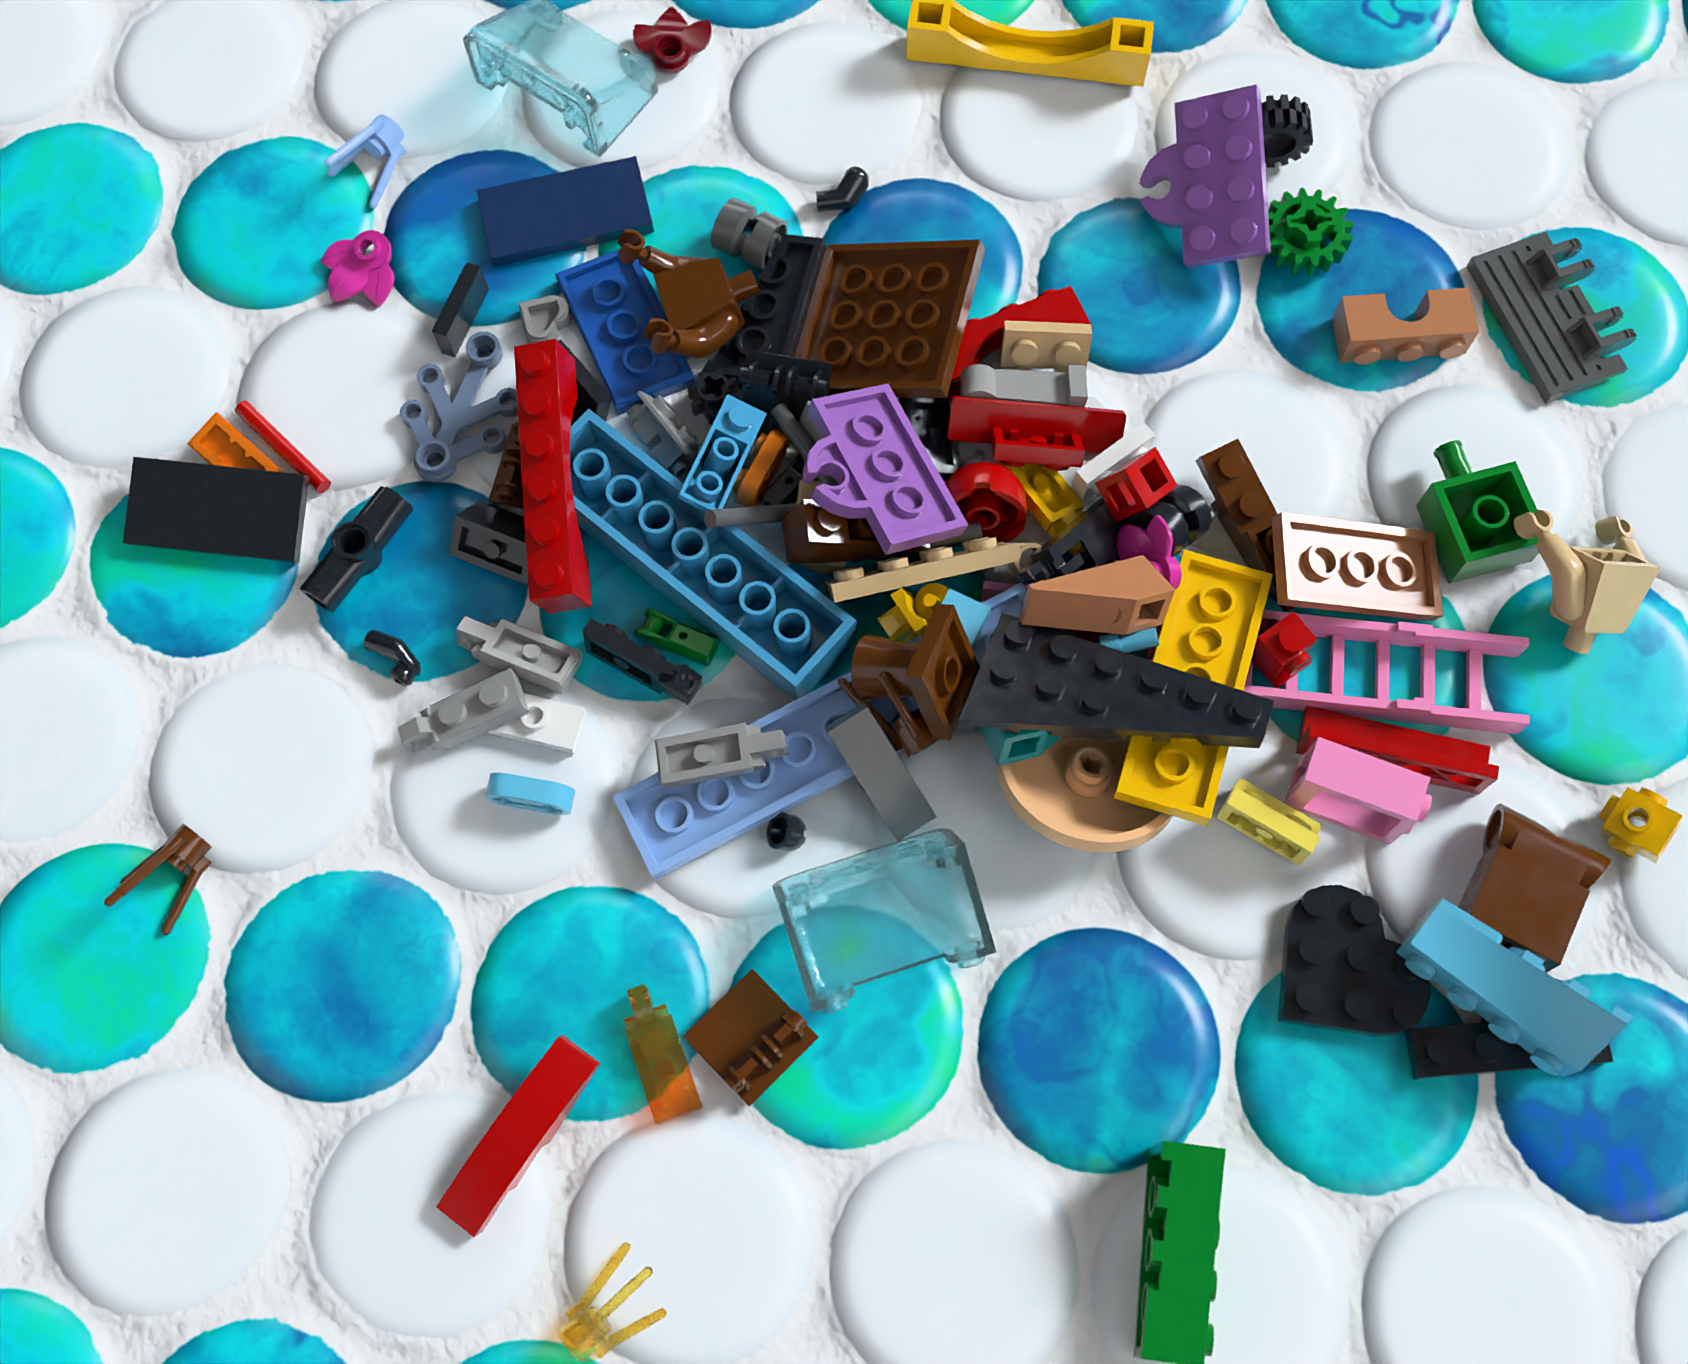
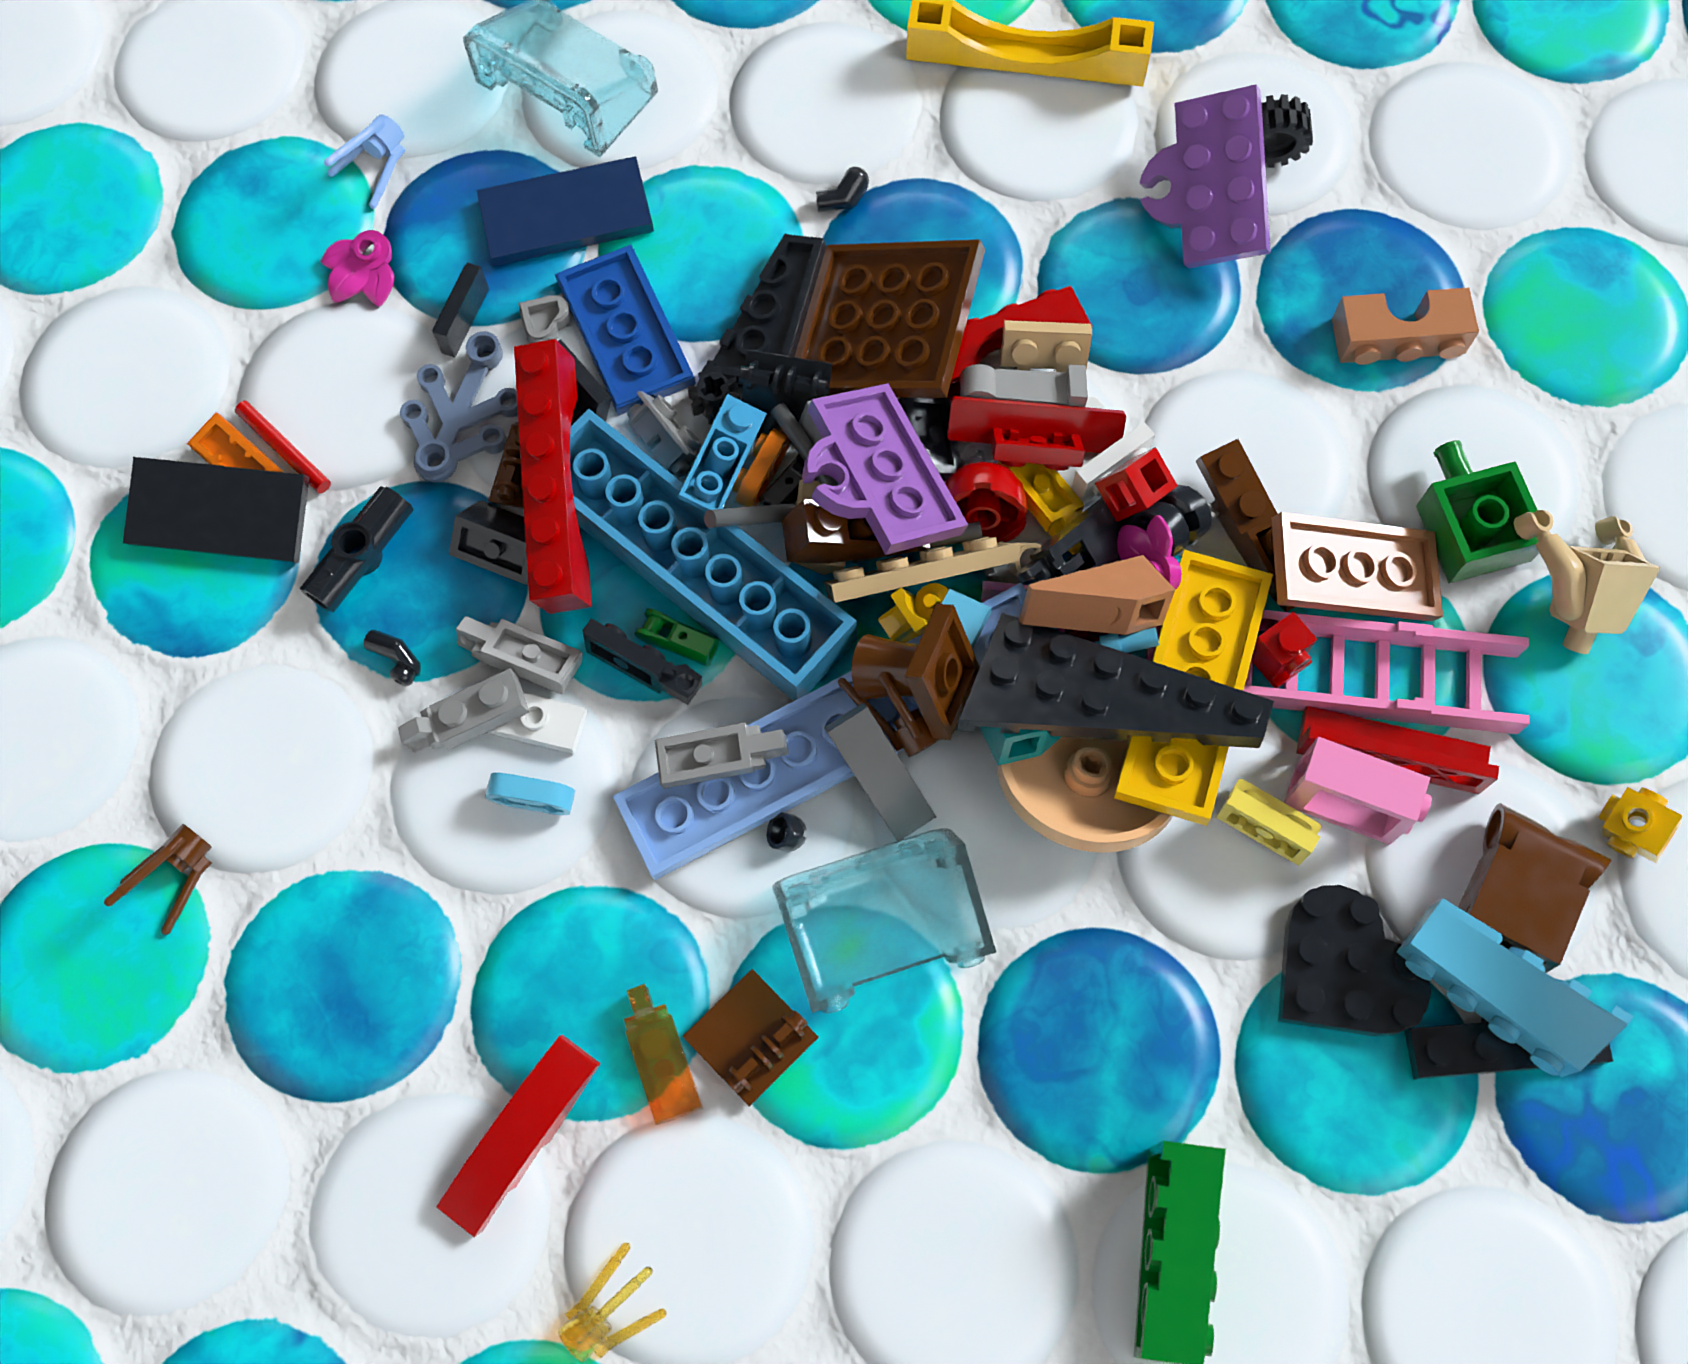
reddish brown torso [617,229,760,359] -> none
dark red plate [633,7,712,73] -> none
dark grey wheel [711,197,788,270] -> none
green gear [1265,188,1354,276] -> none
dark grey hinge [1466,232,1637,404] -> none

